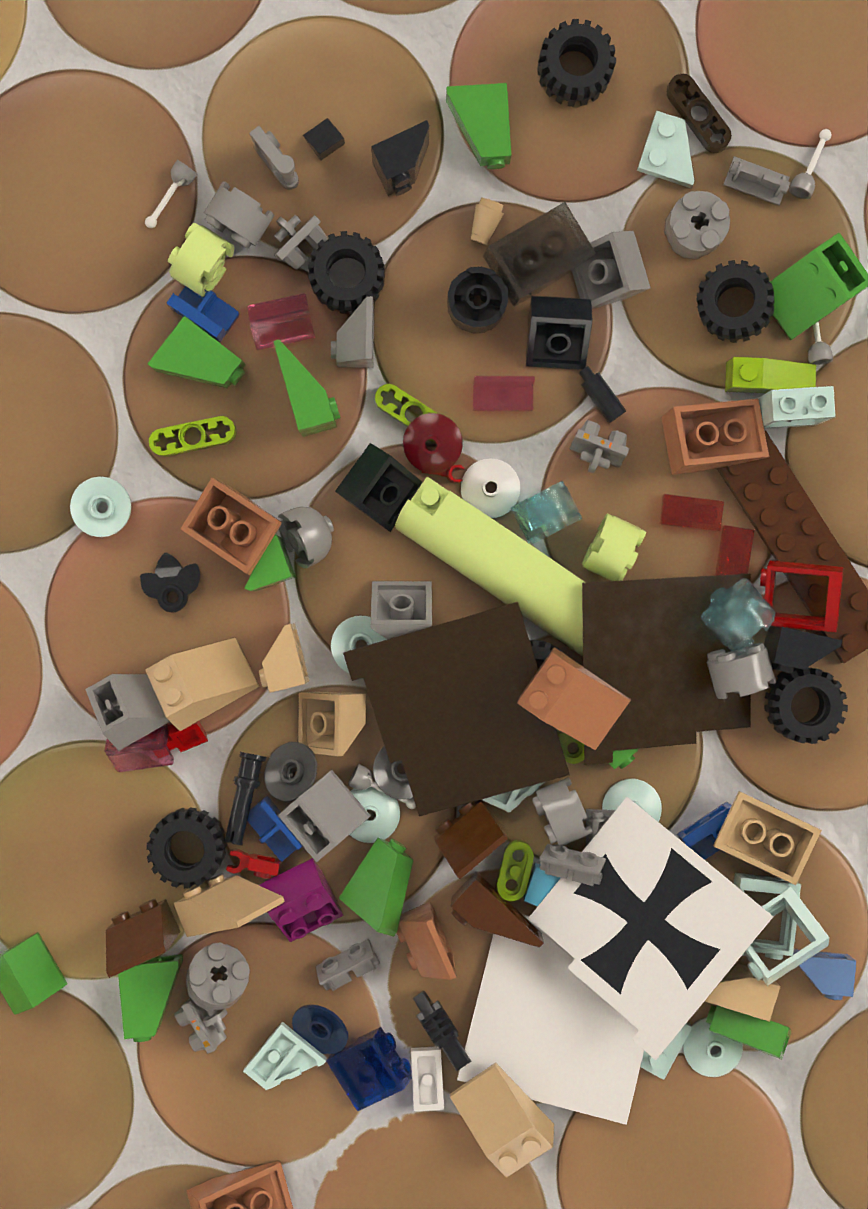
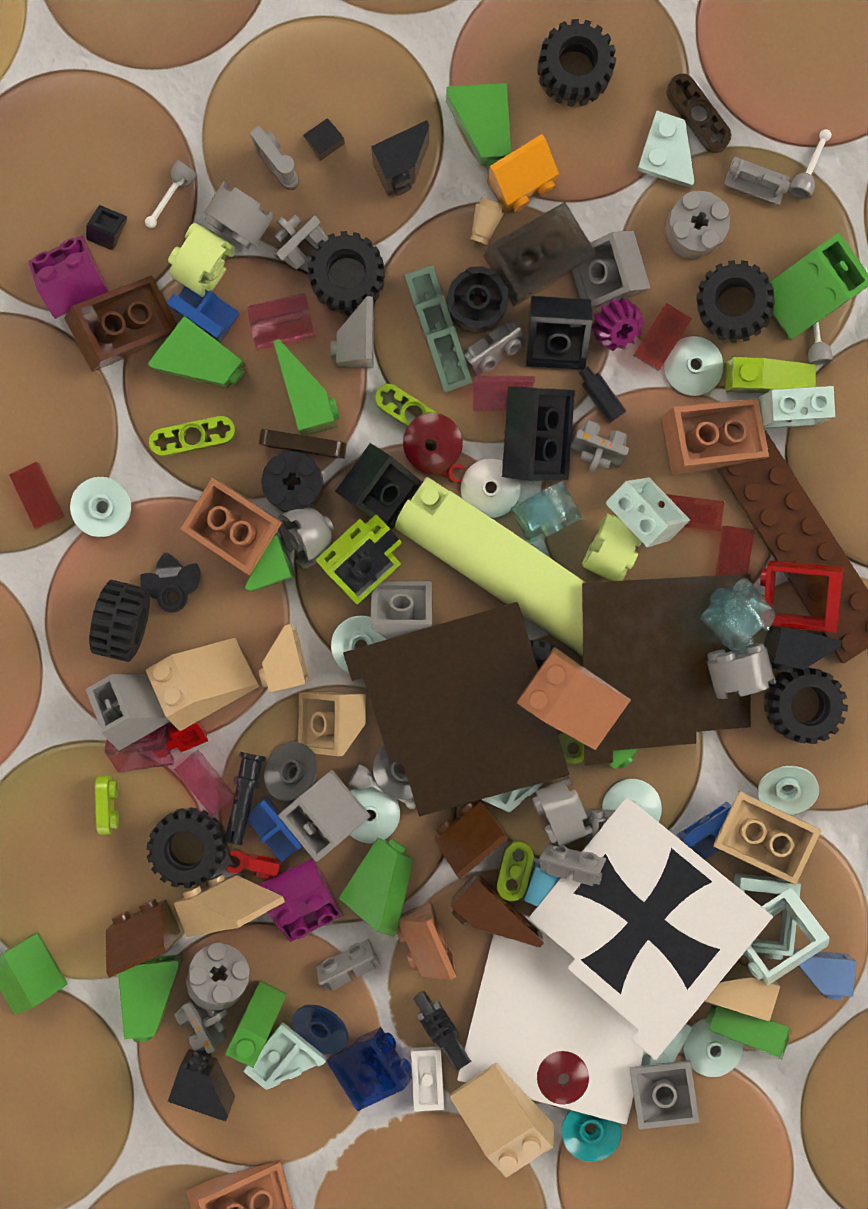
none -> clear red plate [9,462,65,529]
none -> magenta slope [28,235,109,319]
none -> reddish brown slope [64,275,177,372]
none -> black slope [86,205,127,250]
none -> black tyre [89,580,150,662]
none -> lime plate [95,775,119,835]
none -> black slope [167,1049,235,1122]
none -> clear pink panel [173,749,235,816]
none -> bright green slope [225,980,287,1068]
none -> dark brown beam [259,429,347,459]
none -> black brick [261,451,324,512]
none -> piece [315,514,402,605]
none -> sand green slope [404,265,473,393]
none -> light grey hinge [464,321,526,377]
none -> light orange slope [487,134,559,213]
none -> black slope [502,386,575,481]
none -> dark red dish [537,1051,589,1108]
none -> teal dish [562,1110,622,1162]
none -> magenta gear [592,297,645,351]
none -> light aqua window [606,477,690,547]
none -> light grey slope [630,1060,700,1130]
none -> clear red plate [633,303,692,371]
none -> light aqua dish [664,336,724,396]
none -> light aqua dish [758,766,819,815]

